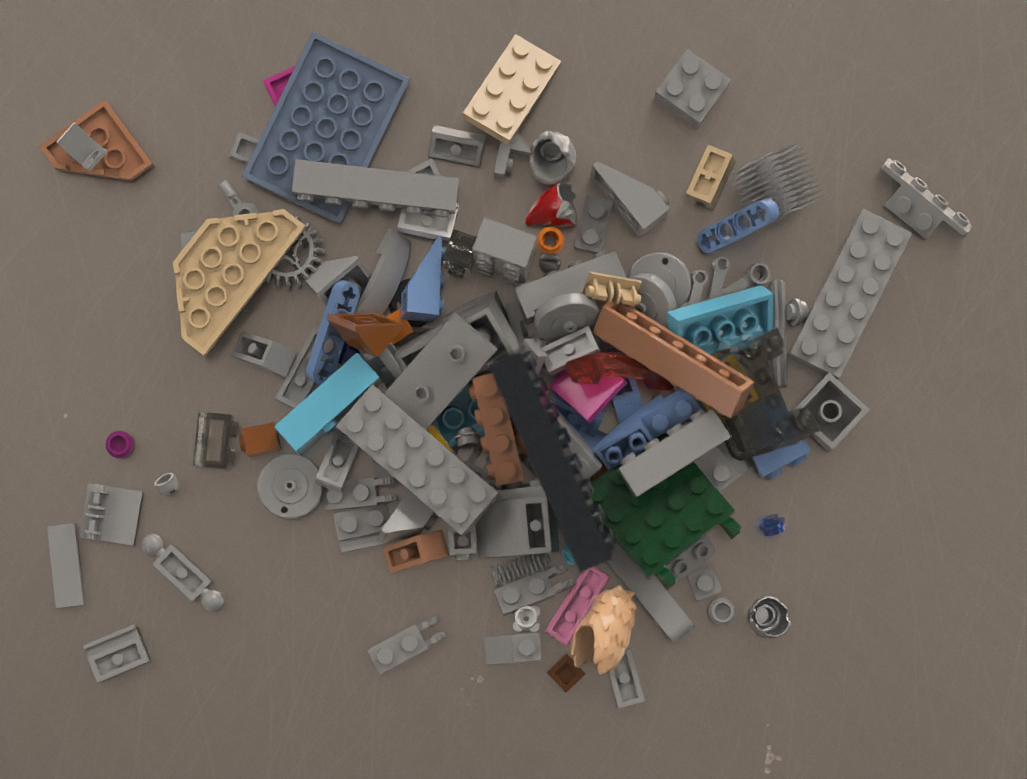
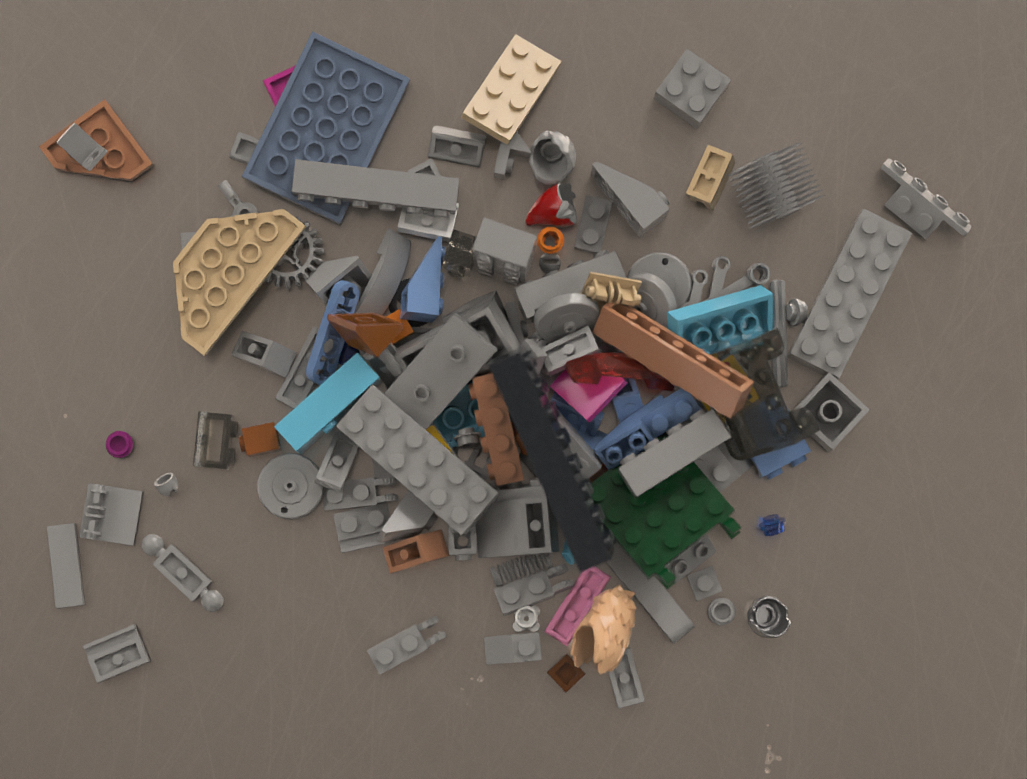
medium blue beam [697,199,779,253] -> none

